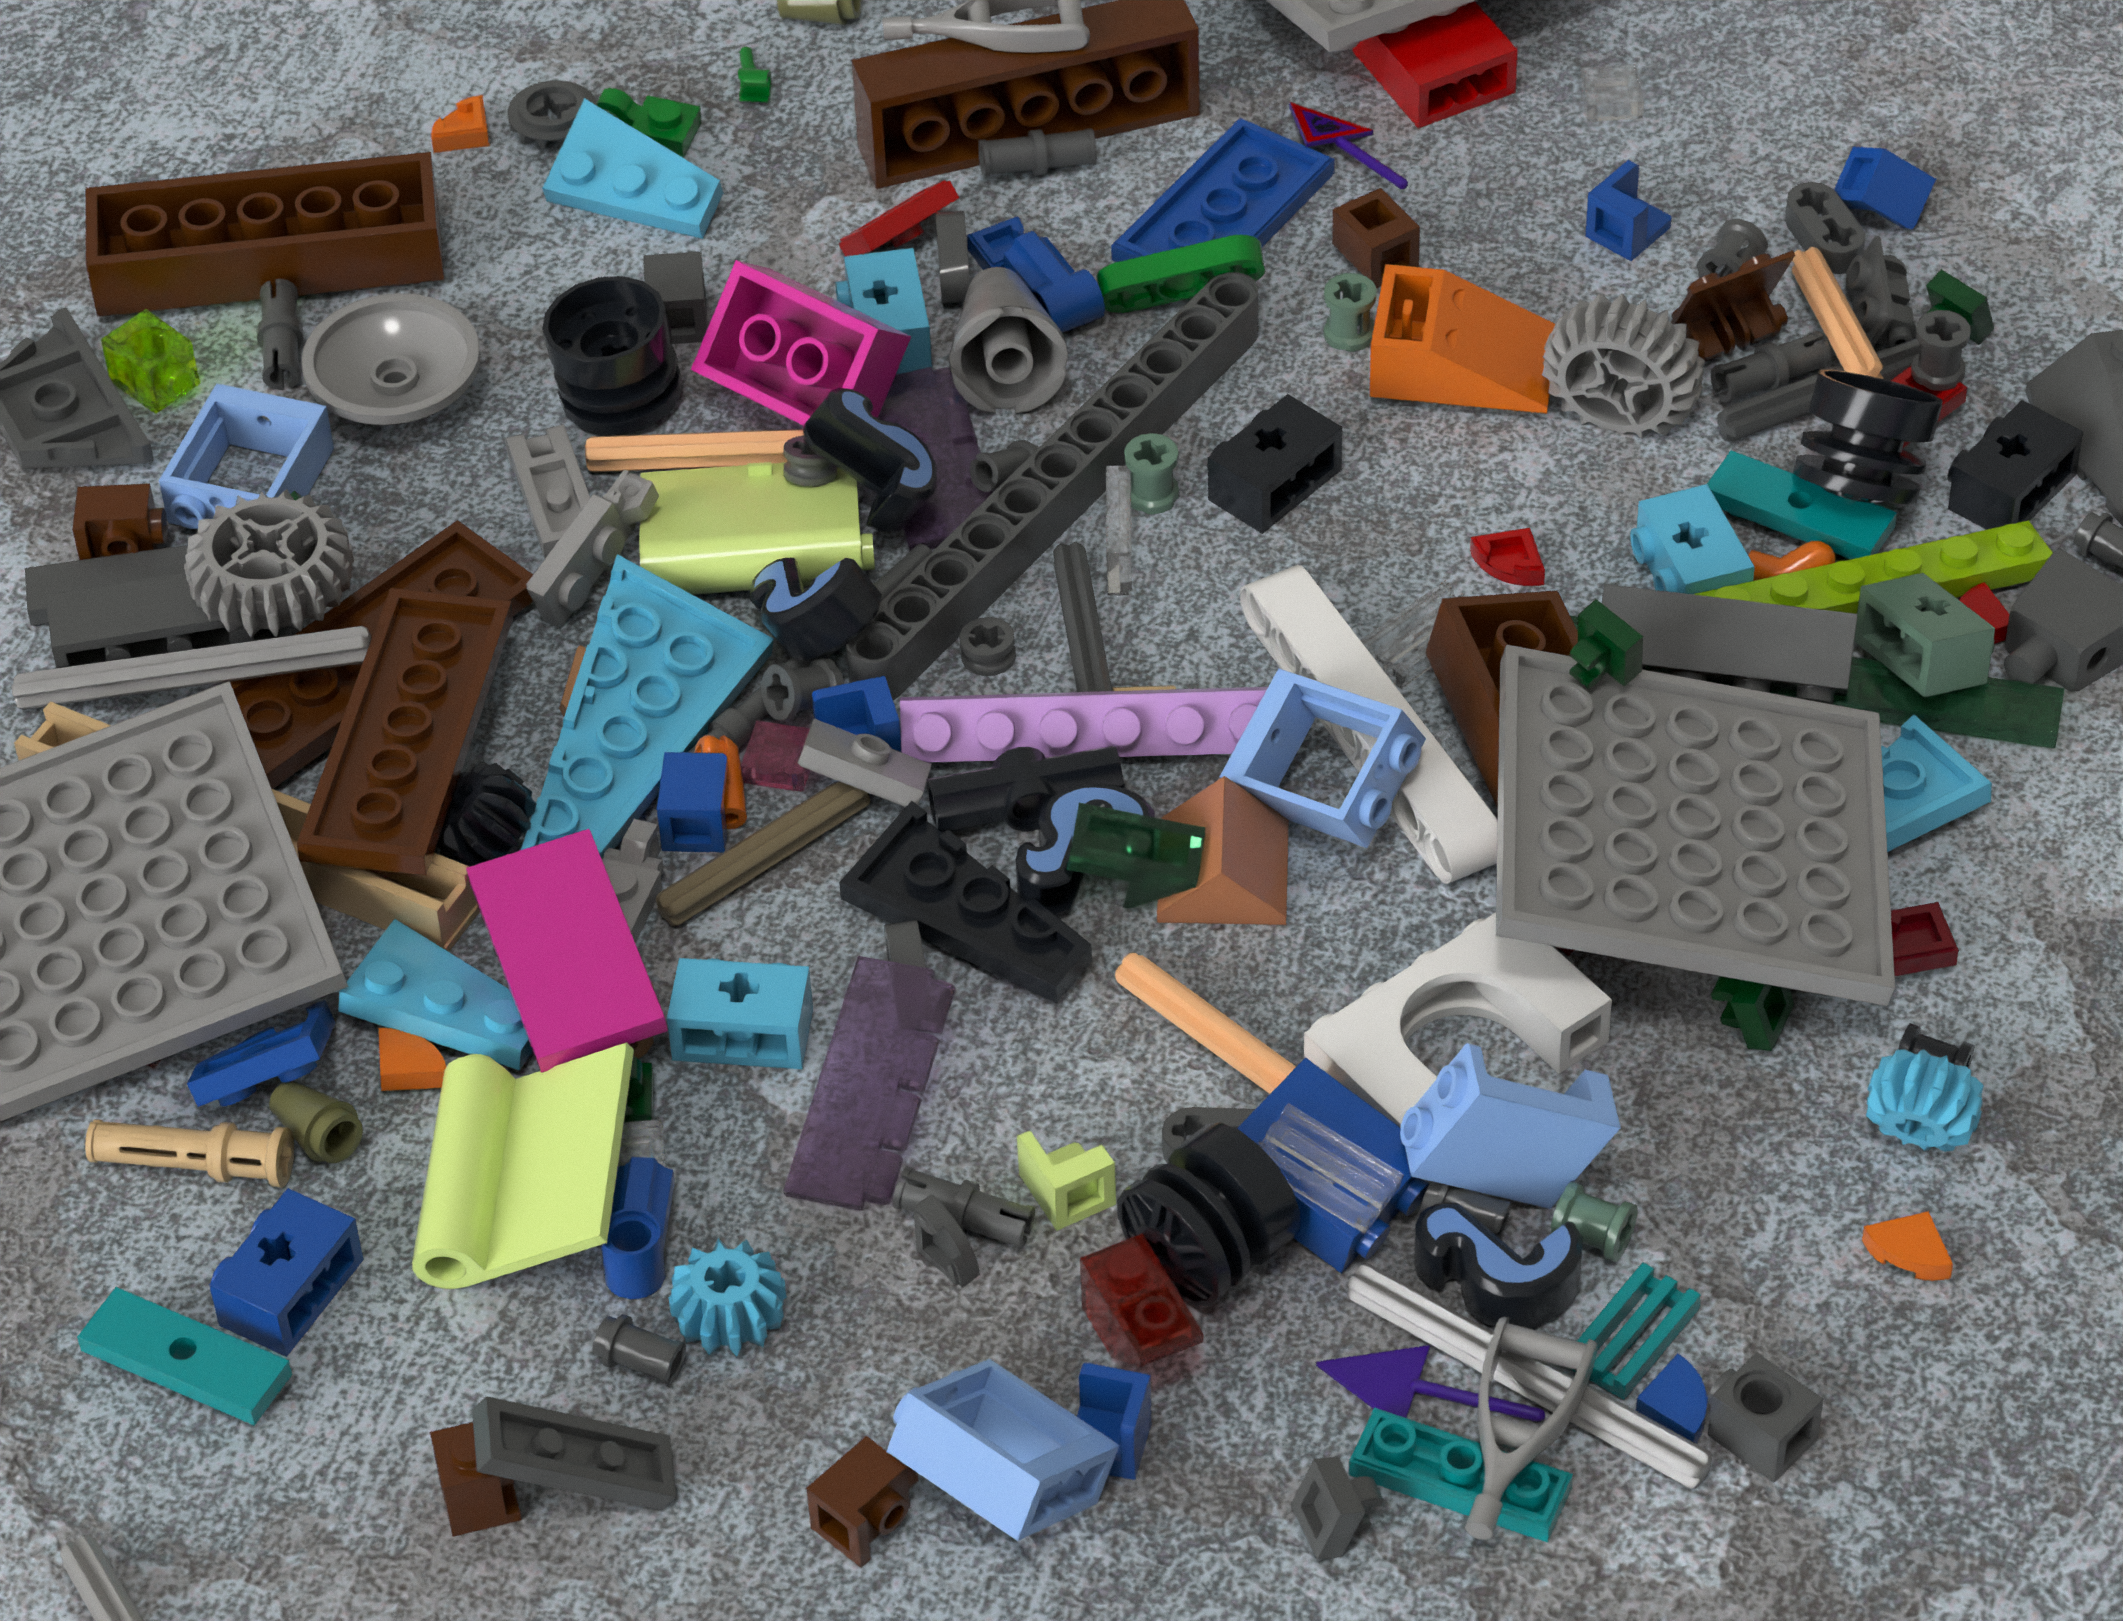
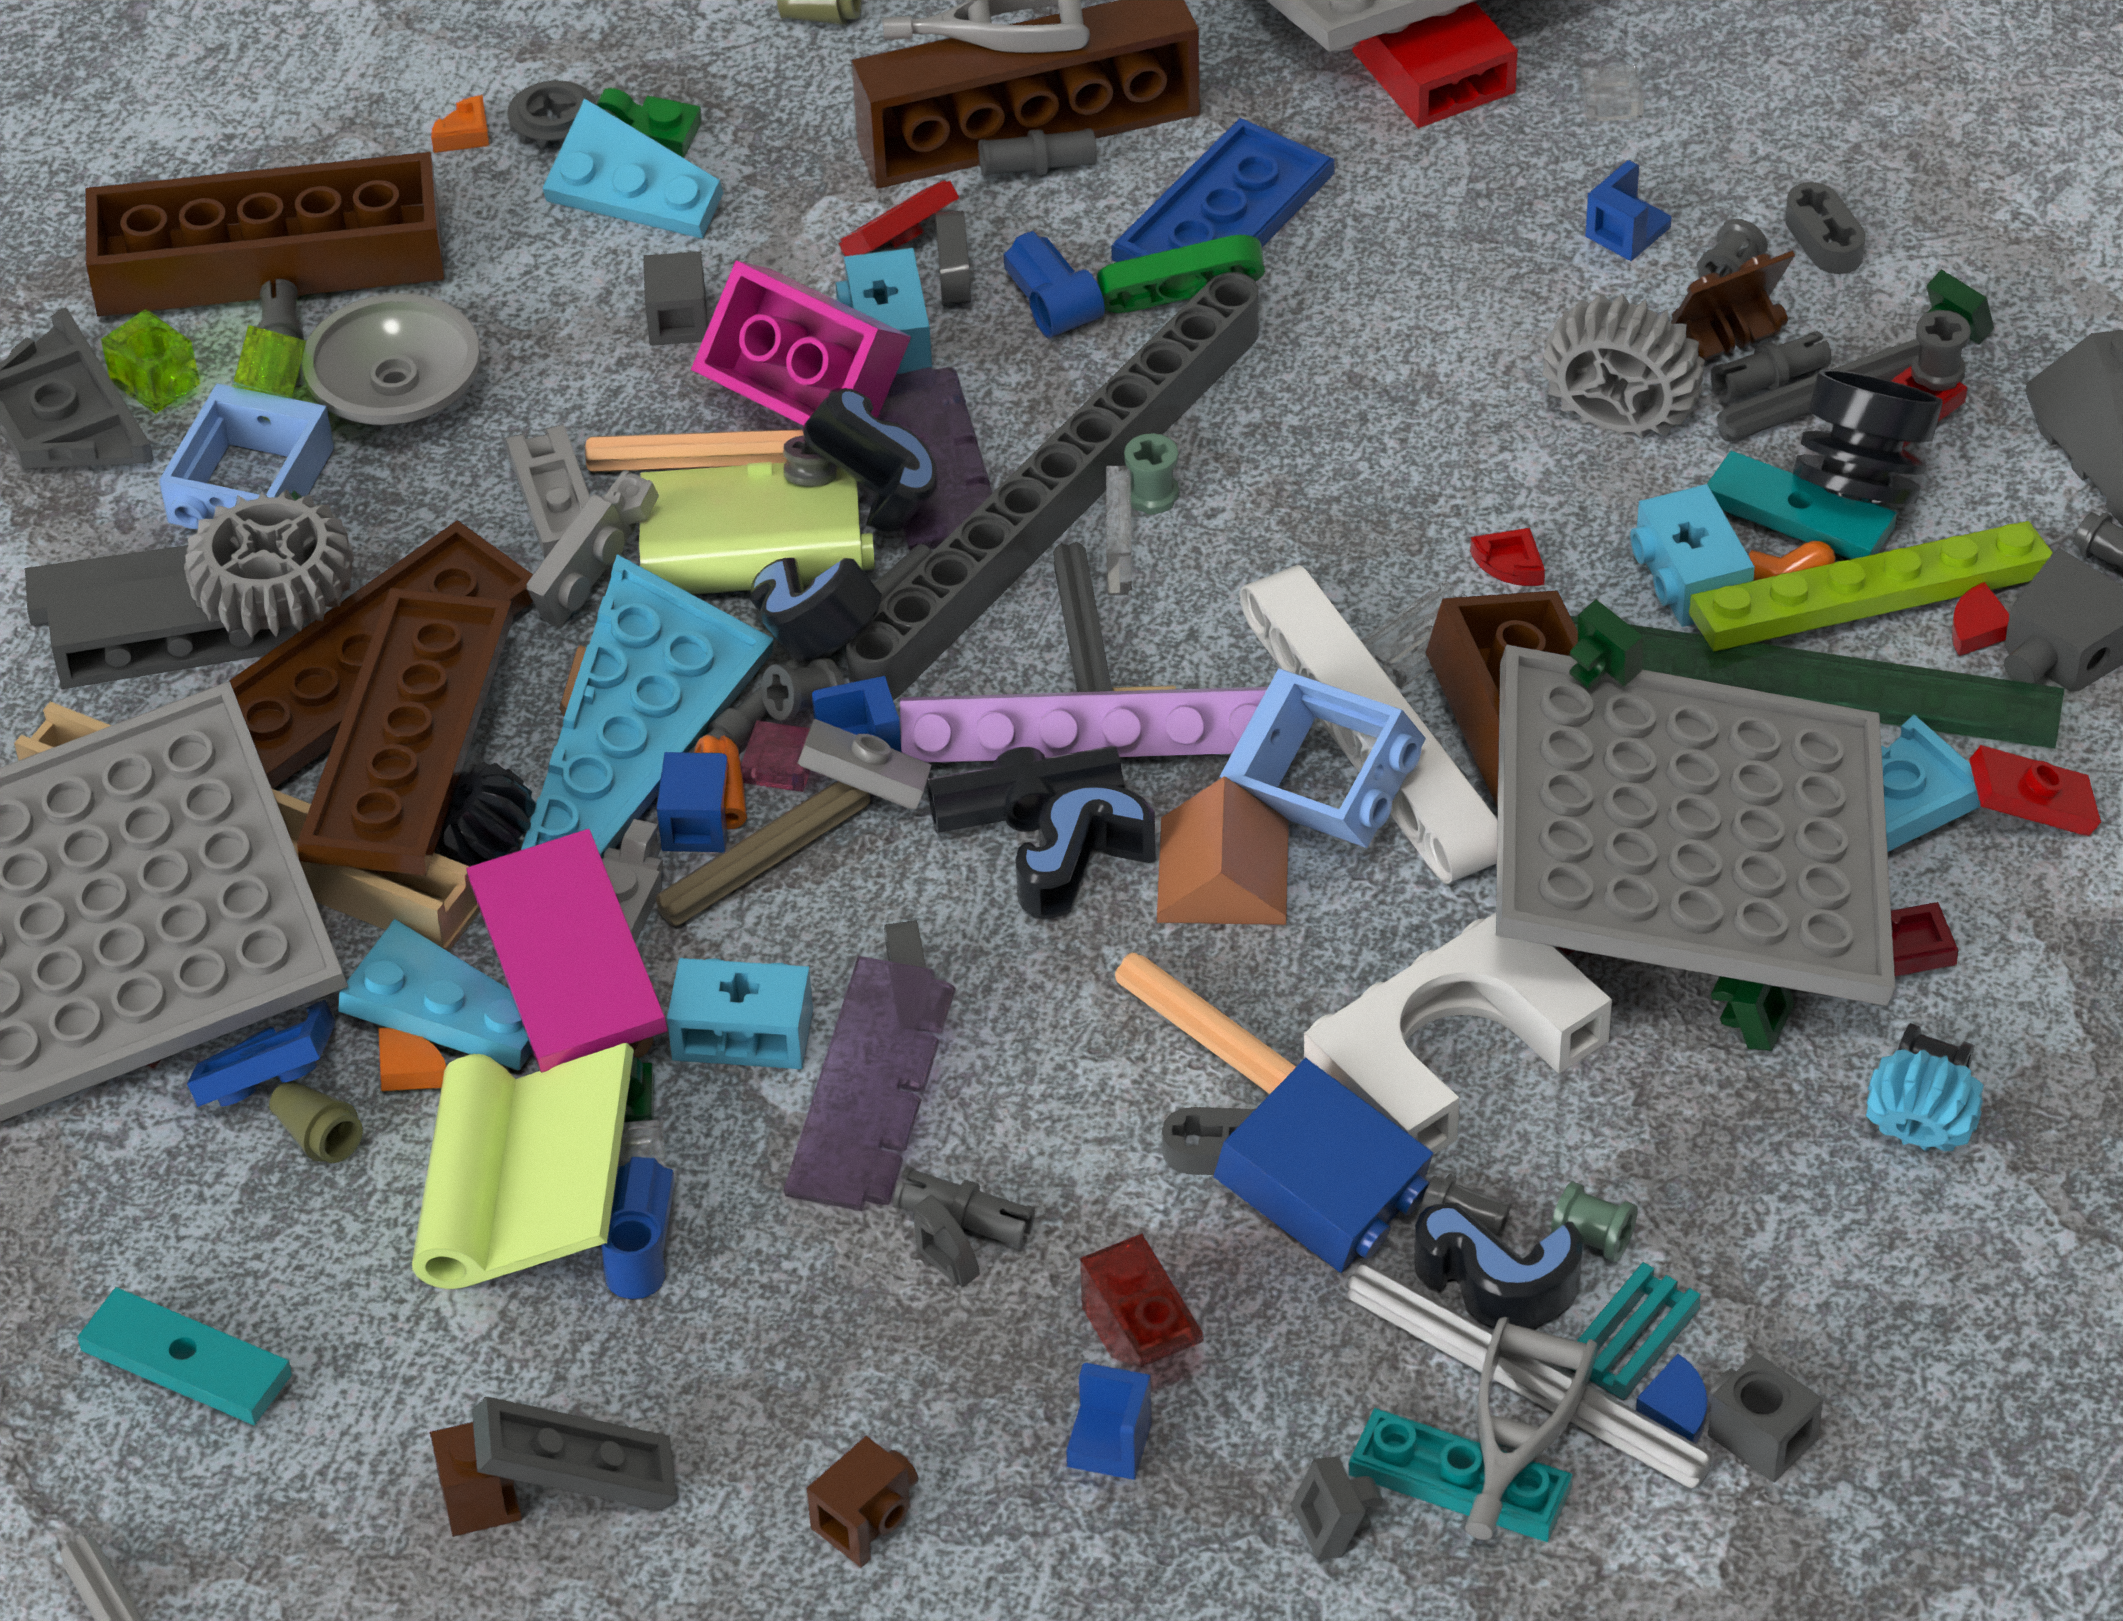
light grey axle [12,626,372,710] -> none
reddish brown brick [72,484,168,560] -> none
tan pin [85,1119,294,1188] -> none
blue brick [209,1188,364,1357] -> none
black wheel [542,276,682,435] -> none
dark grey pin [592,1314,686,1385] -> none
medium azure gear [668,1237,787,1357] -> none
green hand [738,46,772,103] -> none
black wing [839,801,1092,1004] -> none
light blue window [887,1359,1120,1541] -> none
light grey cone [949,267,1068,413] -> none
dark grey bush [959,617,1016,676] -> none
blue tile [967,216,1024,270] -> none
dark grey pin [969,440,1039,492] -> none
yellowish green panel [1017,1130,1116,1231] -> none
clear green slope [1067,803,1206,909] -> none
black wheel [1117,1122,1300,1307] -> none
black brick [1207,394,1342,534] -> none
clear tile [1257,1103,1404,1234] -> none
dark purple piece [1289,102,1408,189] -> none
dark purple piece [1316,1345,1545,1422] -> none
sand green bush [1323,273,1377,352] -> none
reddish brown brick [1332,188,1420,289] -> none
orange slope [1370,264,1555,414] -> none
light blue panel [1400,1043,1621,1209] -> none
dark grey brick [1602,584,1857,704] -> none
light nougat axle [1791,247,1883,379] -> none
blue panel [1834,146,1936,229] -> none
dark grey hinge [1846,235,1916,348] -> none
sand green brick [1854,573,1995,697] -> none
orange tile [1862,1211,1953,1281] -> none
black brick [1947,400,2083,530] -> none
none -> clear neon green brick [231,325,307,398]
none -> red plate [1969,745,2101,836]

